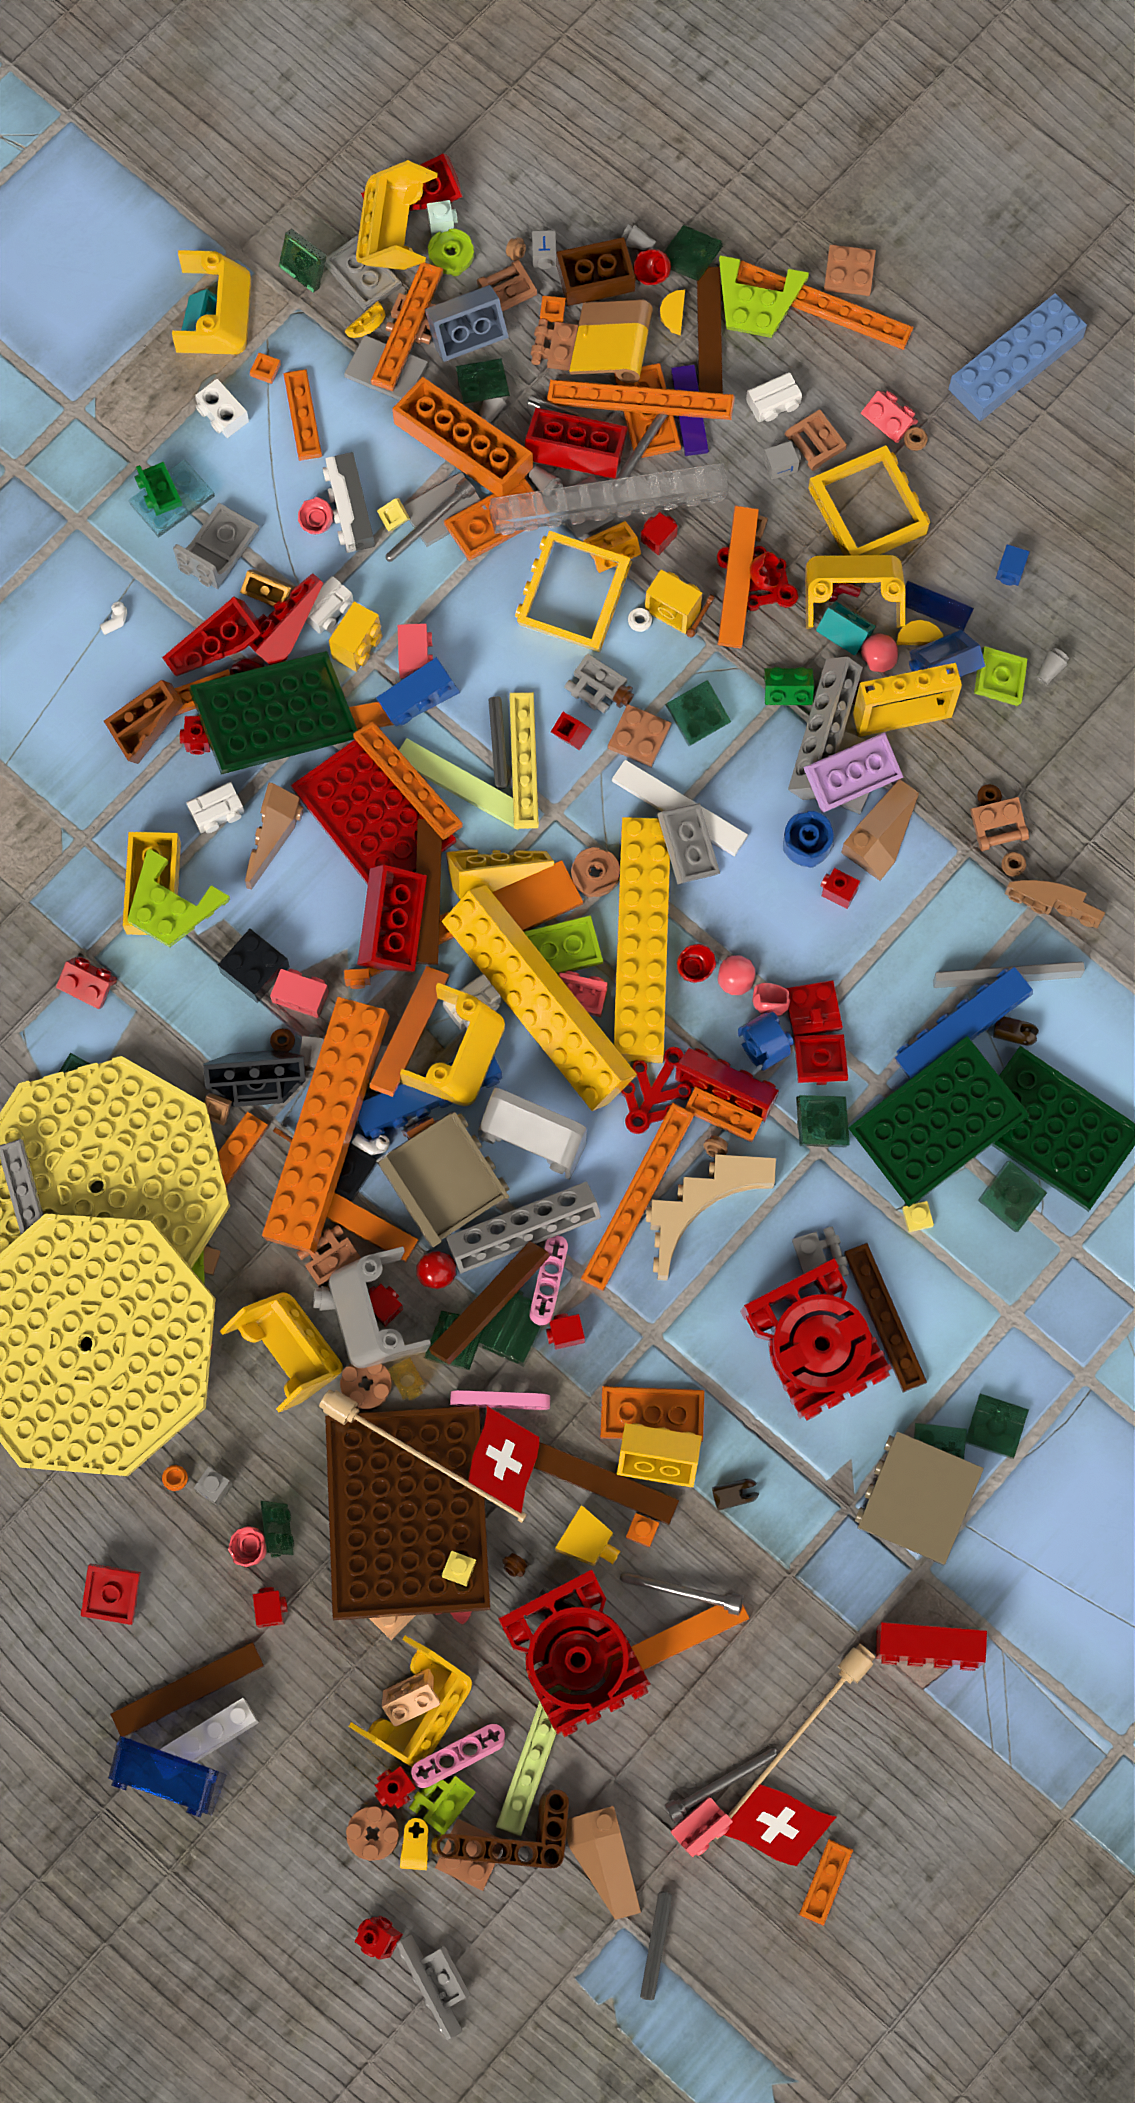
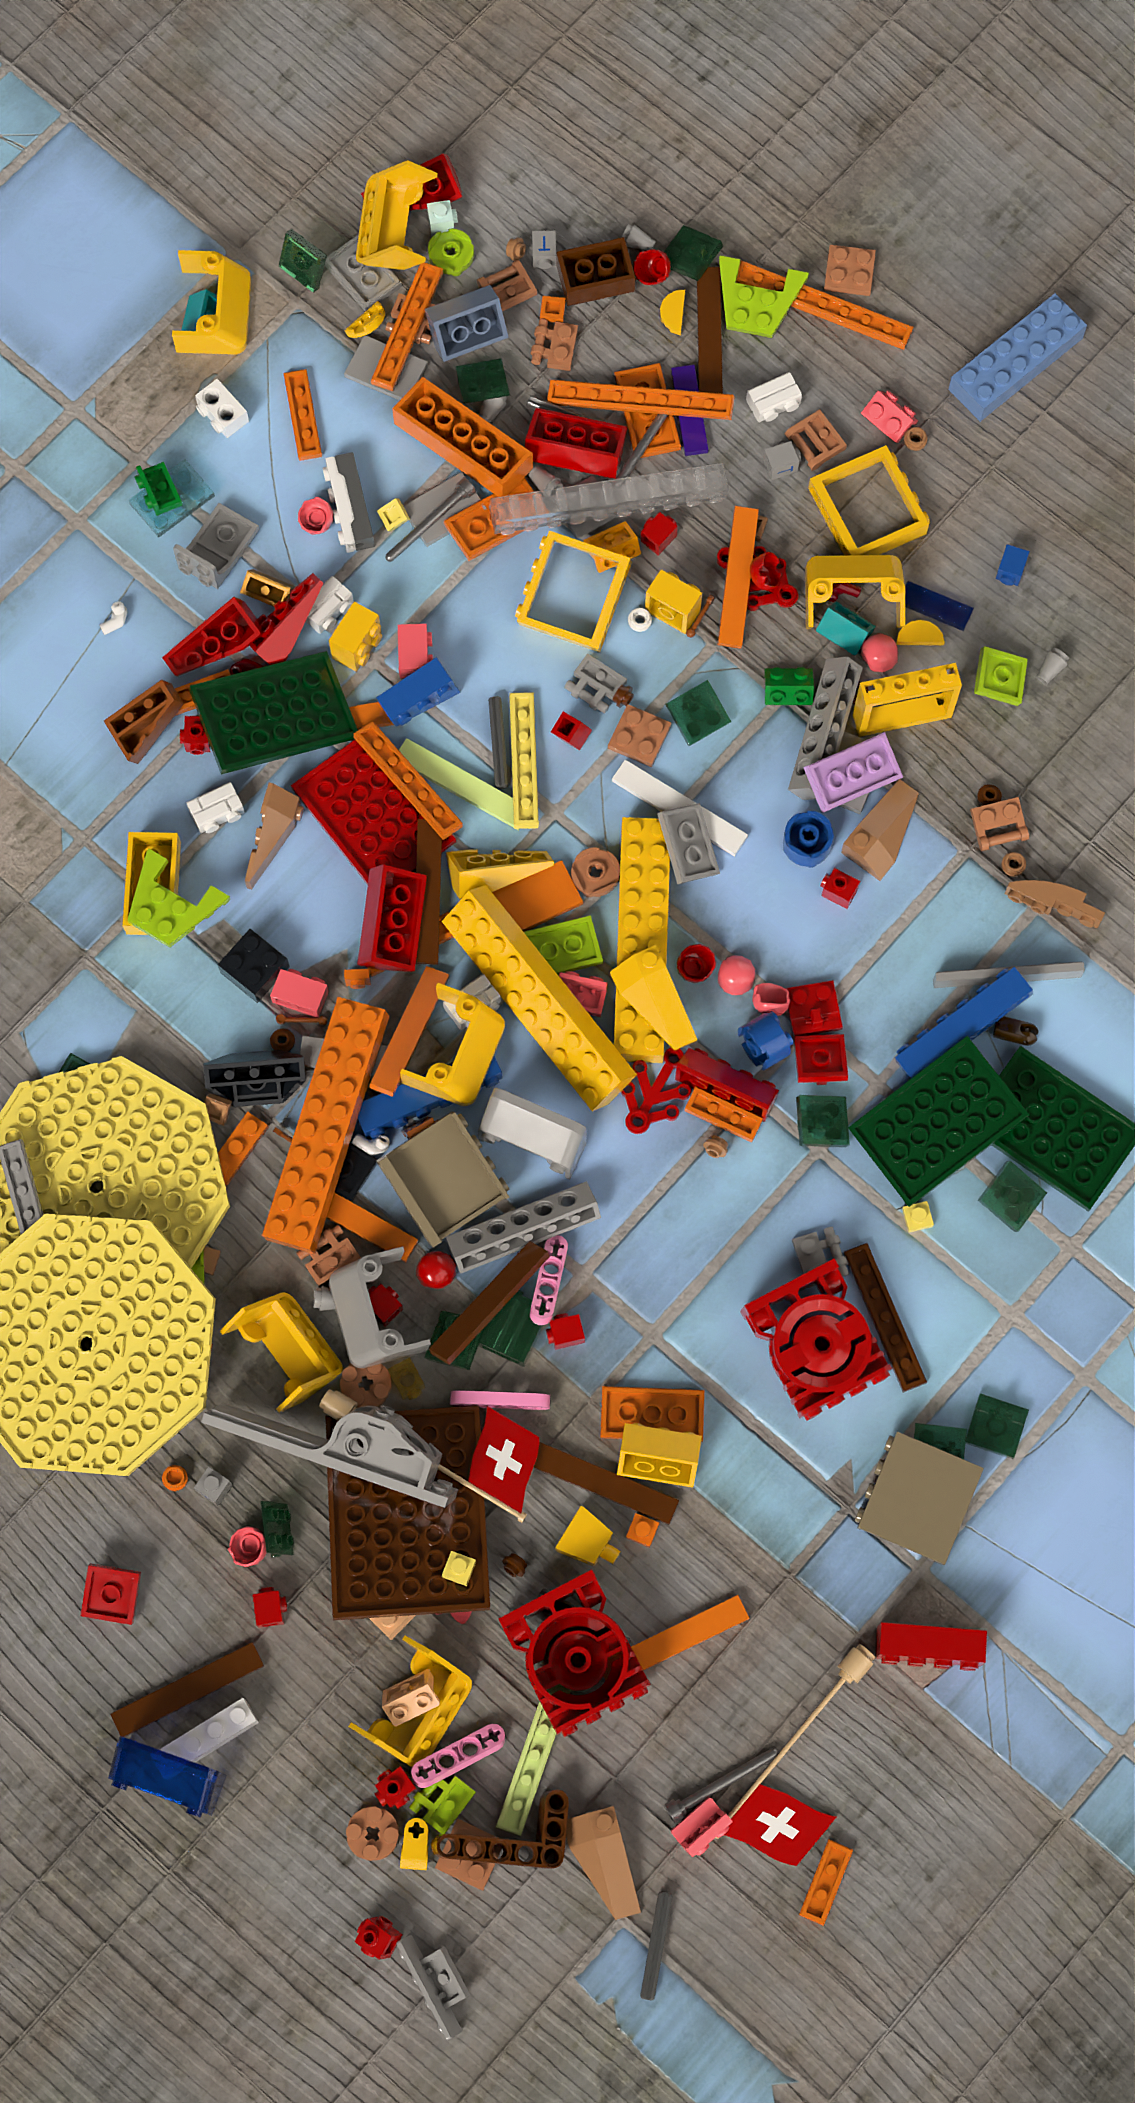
bracket [56,957,118,1009] -> none
orange plate [250,353,281,384] -> none
yellow door [569,299,653,383] -> none
orange tile [581,1103,695,1291] -> none
flat silver piece [620,1573,743,1616] -> none
tan arch [646,1154,776,1280] -> none
dark brown piece [712,1478,759,1511] -> none
blue window [909,630,985,677] -> none
none -> light grey piece [201,1403,458,1508]
none -> dark orange hinge [276,1014,328,1025]
none -> yellow wedge [610,945,697,1051]

